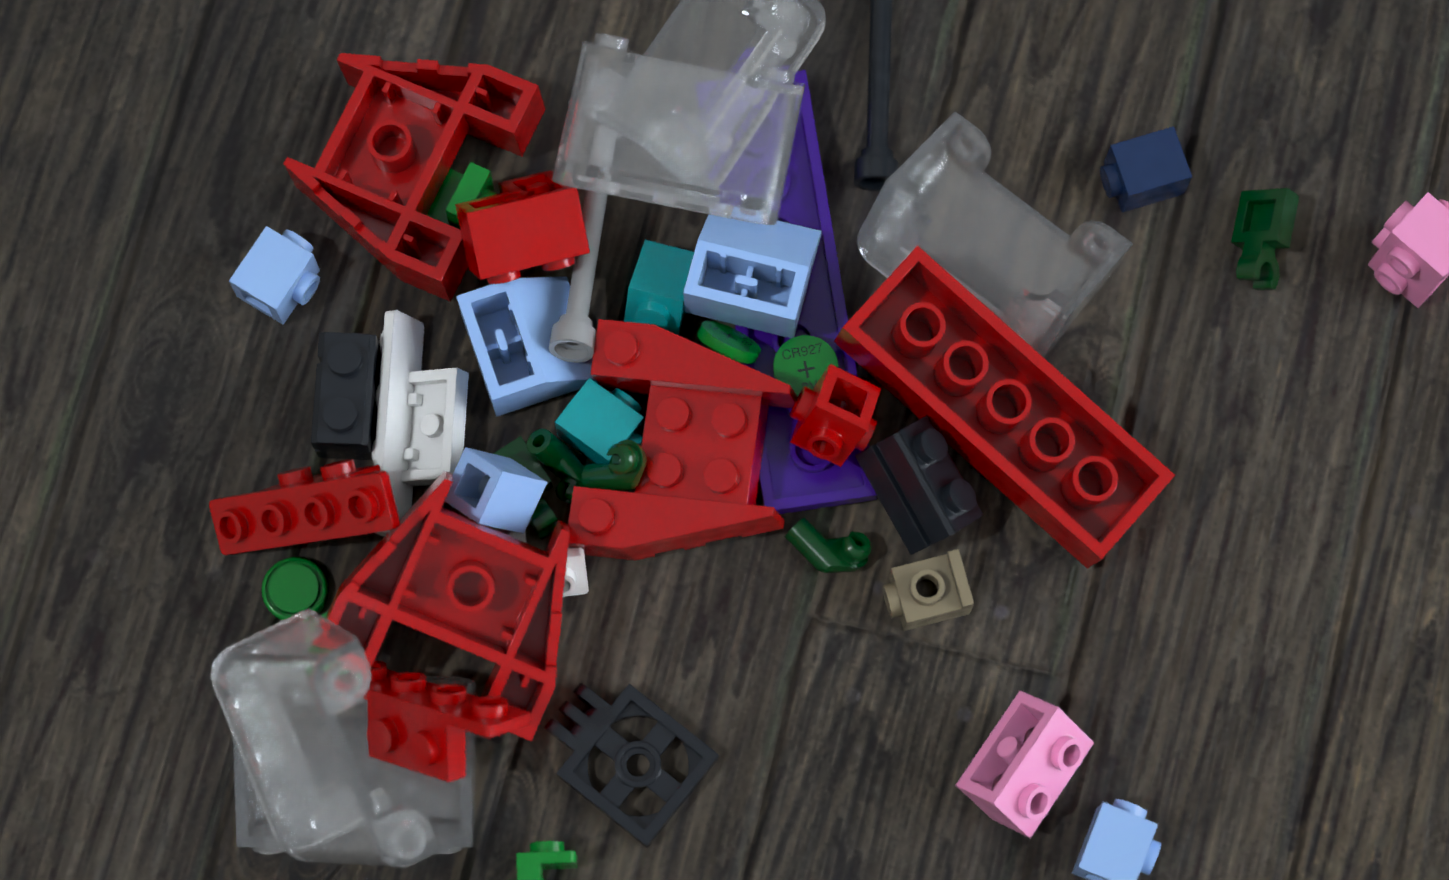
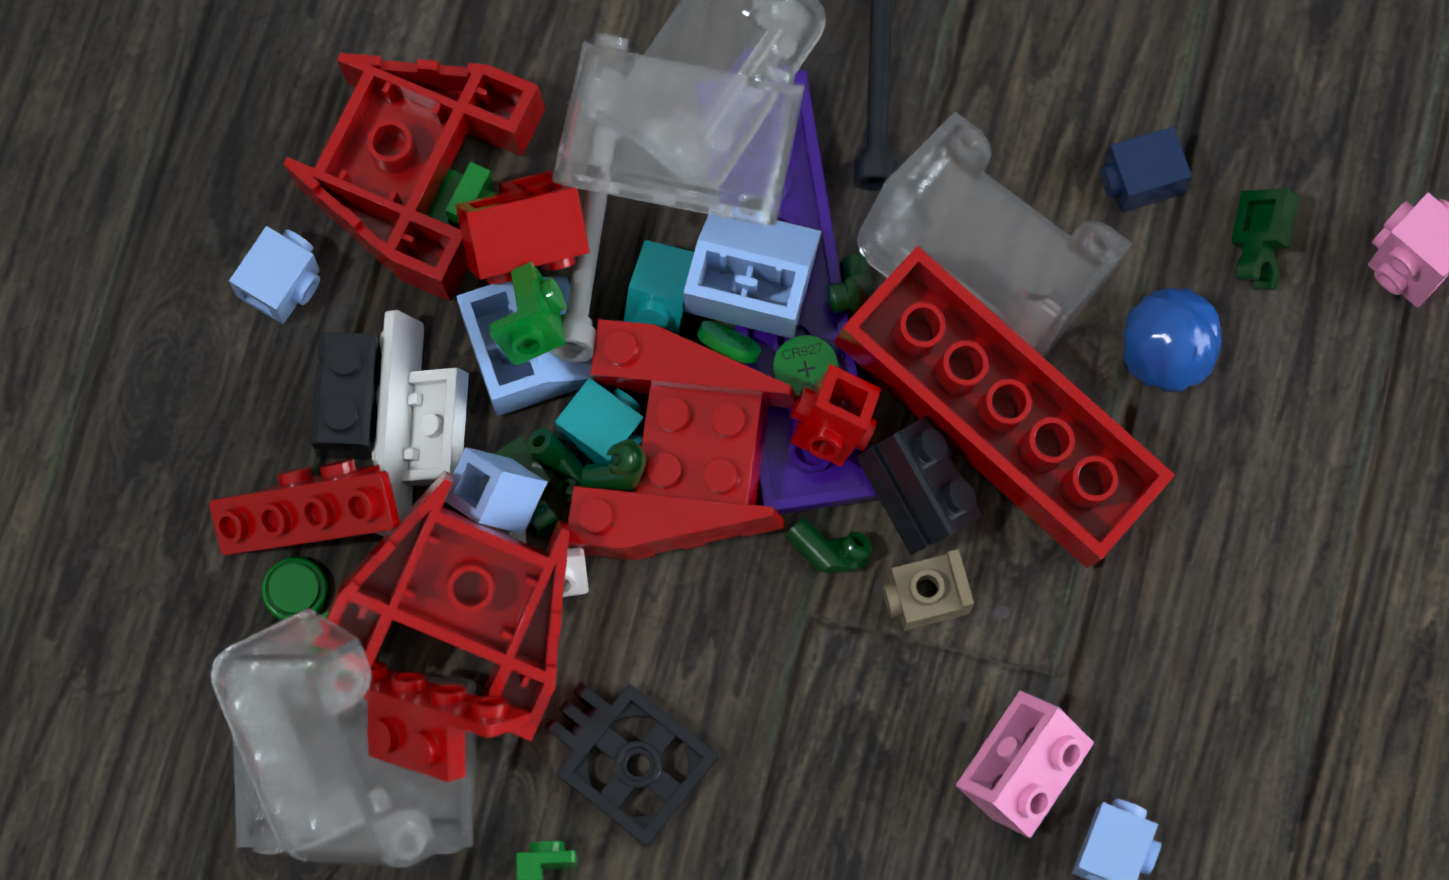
none -> green bracket [489,262,566,365]
none -> dark green arm [826,254,874,314]
none -> blue hair [1123,287,1222,392]

